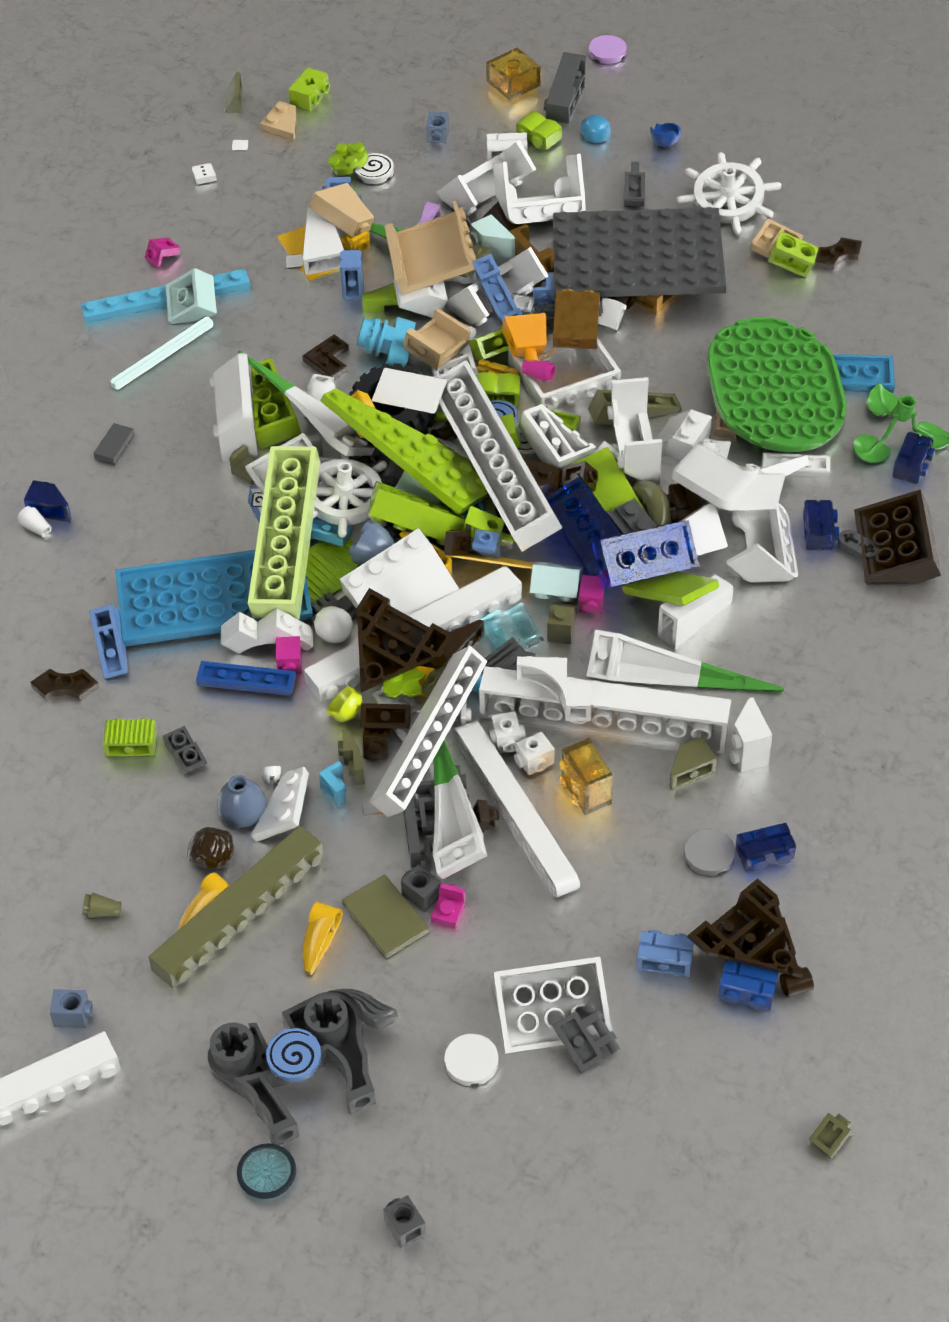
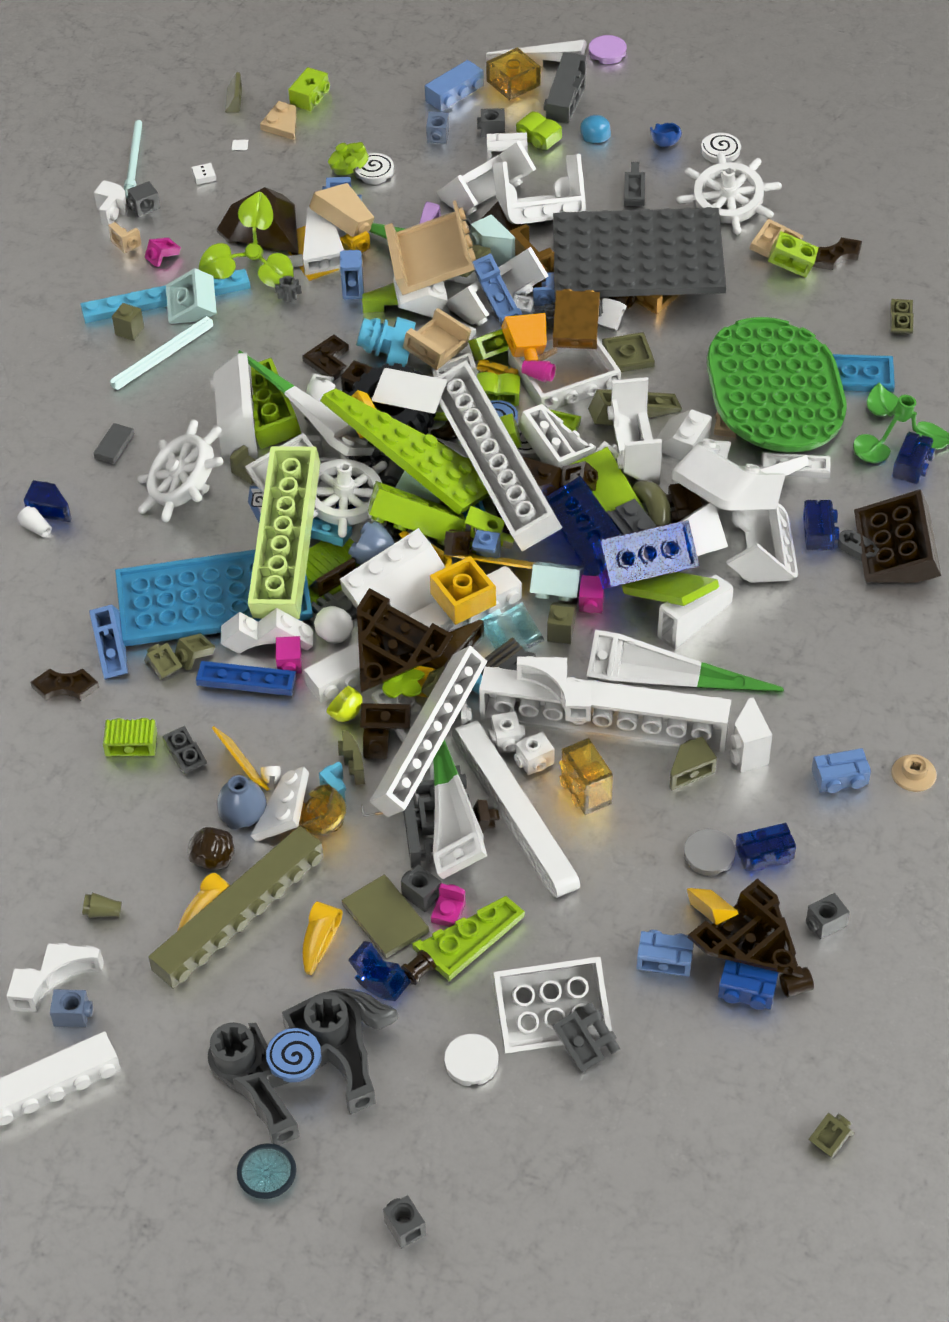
none -> white arch [7,943,104,1012]
none -> white brick [94,180,128,227]
none -> tan bracket [108,222,141,254]
none -> olive brick [112,303,144,341]
none -> light aqua bar [124,120,142,199]
none -> dark grey brick [126,181,160,217]
none -> white piece [138,420,223,522]
none -> olive bracket [144,643,183,680]
none -> olive bracket [174,633,215,671]
none -> lime plant [199,192,294,288]
none -> yellow piece [212,726,270,791]
none -> dark brown wedge [217,187,299,255]
none -> dark grey gear [275,276,302,302]
none -> clear yellow cylinder [299,784,347,836]
none -> dark brown slope [310,558,356,597]
none -> dark brown brick [341,360,373,395]
none -> clear blue brick [348,941,411,1001]
none -> dark brown bush [400,950,436,985]
none -> lime wing [412,896,525,981]
none -> medium blue brick [425,60,484,111]
none -> yellow brick [430,556,496,625]
none -> dark grey brick [477,108,505,137]
none -> white wedge [486,40,587,66]
none -> olive tile [602,332,655,372]
none -> yellow slope [687,888,738,925]
none -> white tile [701,133,741,164]
none -> dark grey brick [806,893,850,939]
none -> medium blue brick [812,748,871,793]
none -> olive slope [890,299,914,334]
none -> tan piece [891,754,937,792]

